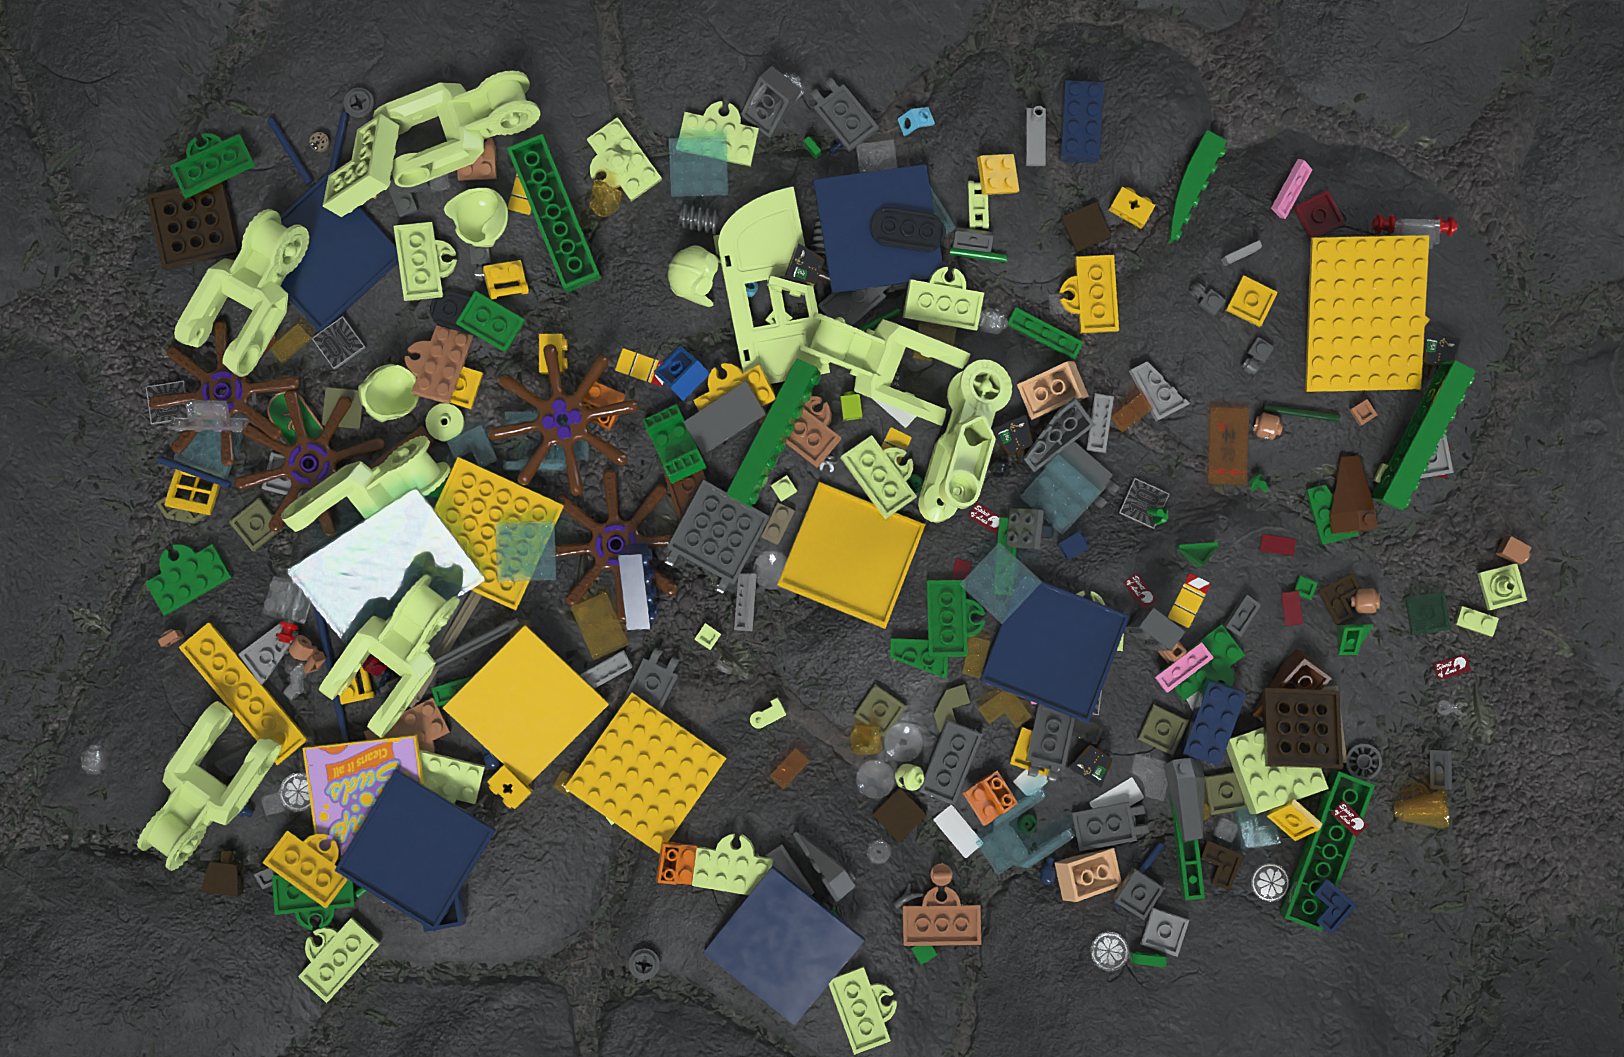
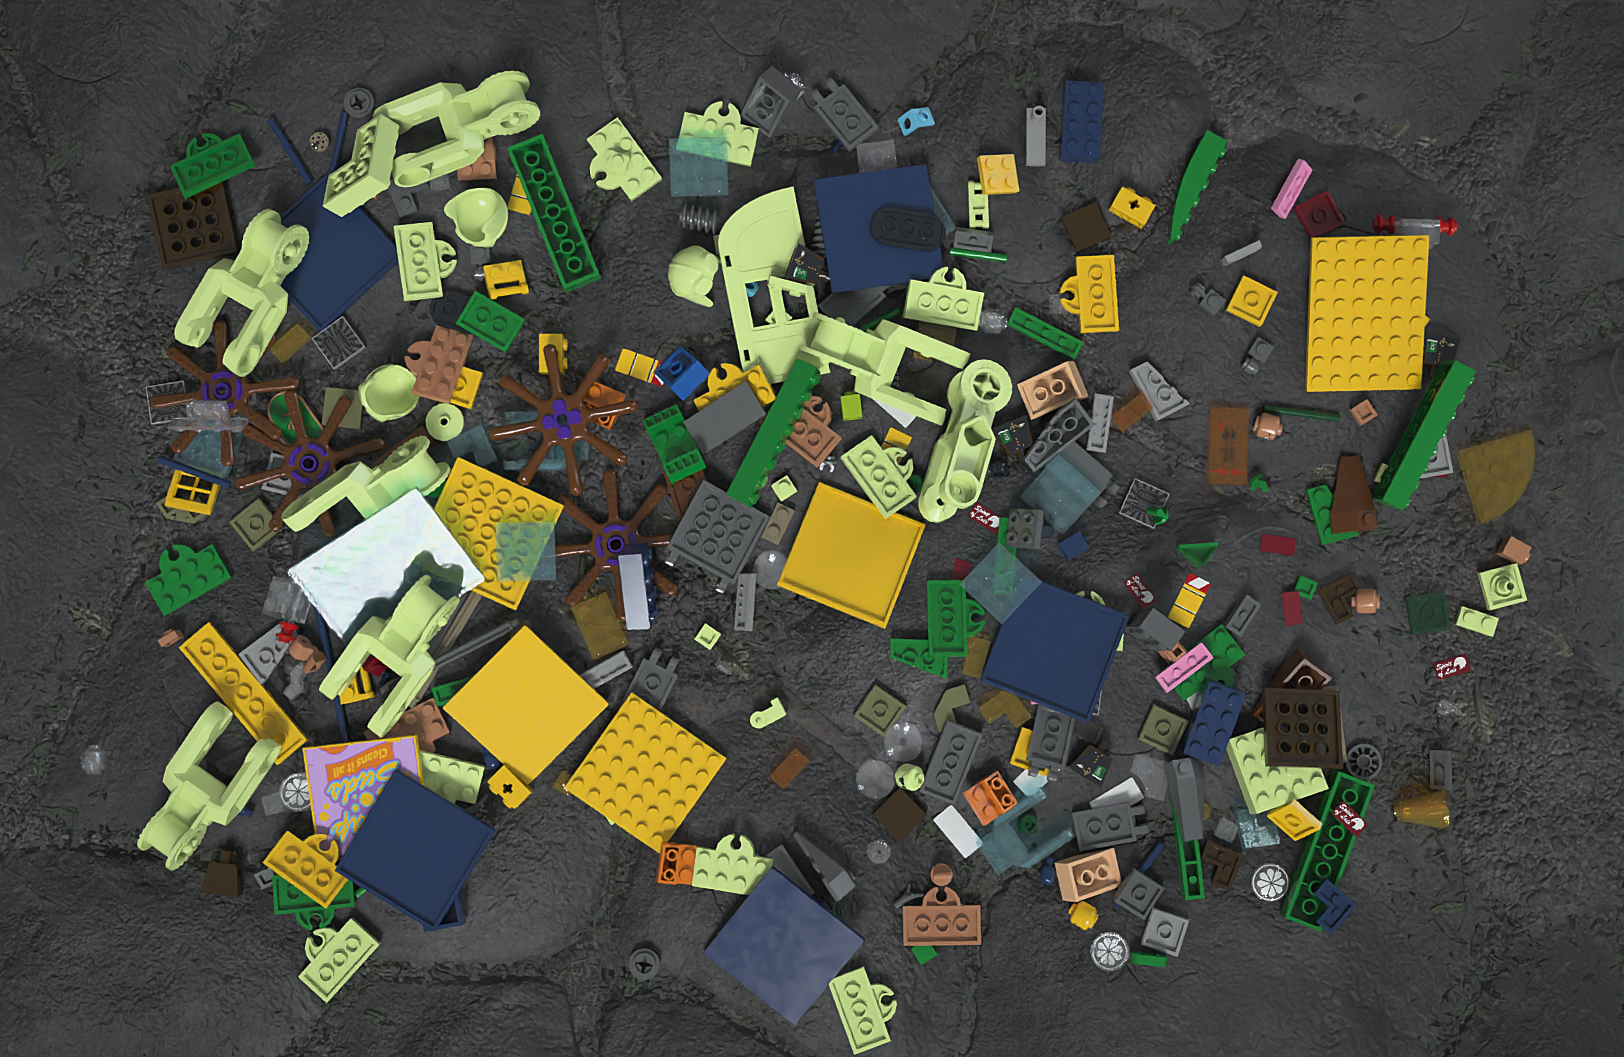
clear yellow hair [589,180,622,217] -> none
green tile [804,136,821,160] -> none
clear yellow hair [850,723,882,756] -> none
olive tile [1204,771,1248,815] -> none
green slope [1336,624,1374,655] -> none
none -> yellow head [1068,901,1099,930]
none -> clear yellow plate [1456,430,1535,524]

